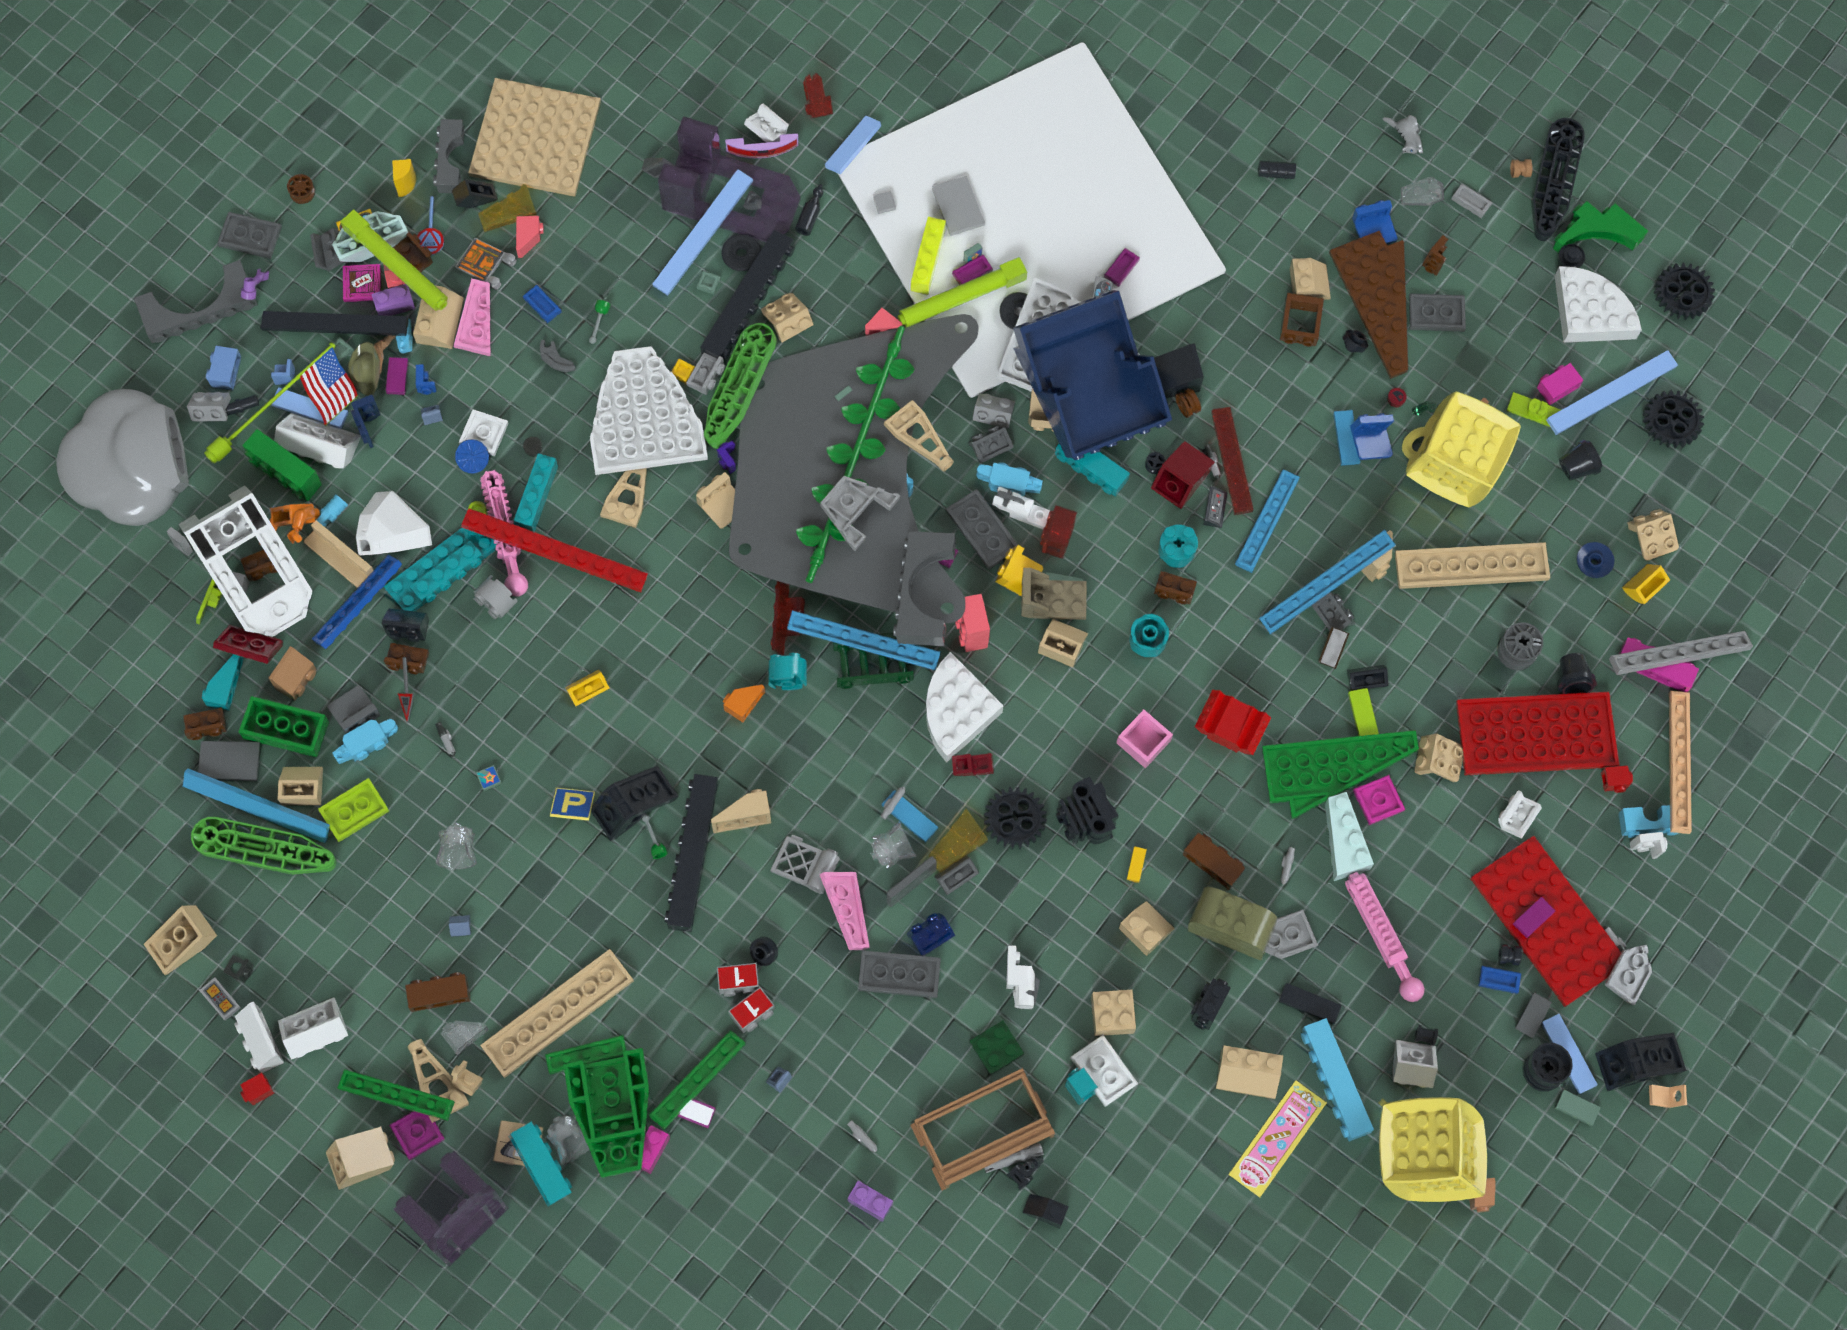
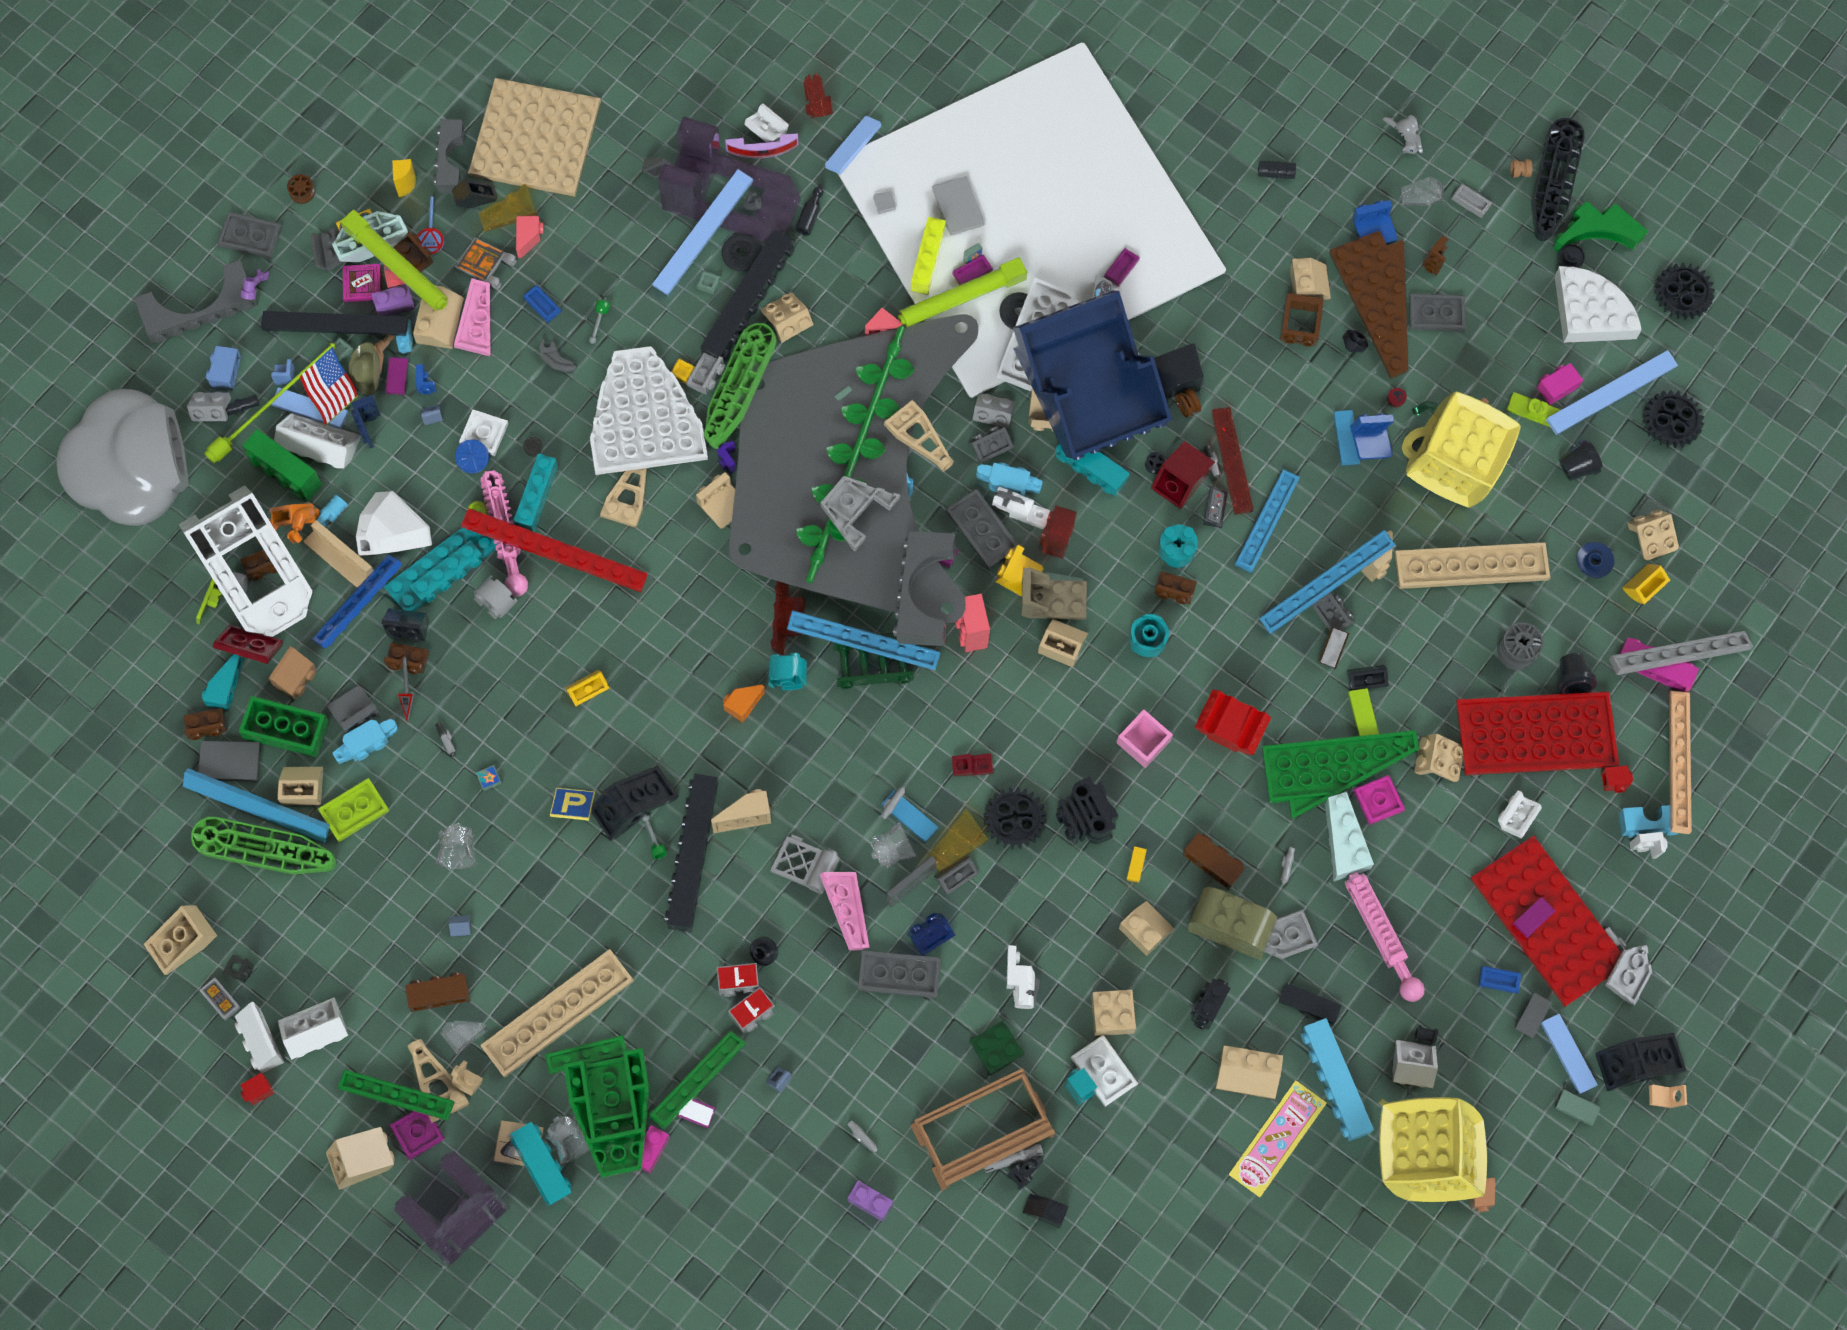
light grey tile [167,527,193,556] -> none
white brick [926,652,1003,763] -> none
black wheel [1498,944,1522,966] -> none
black wheel [1523,1043,1573,1092] -> none

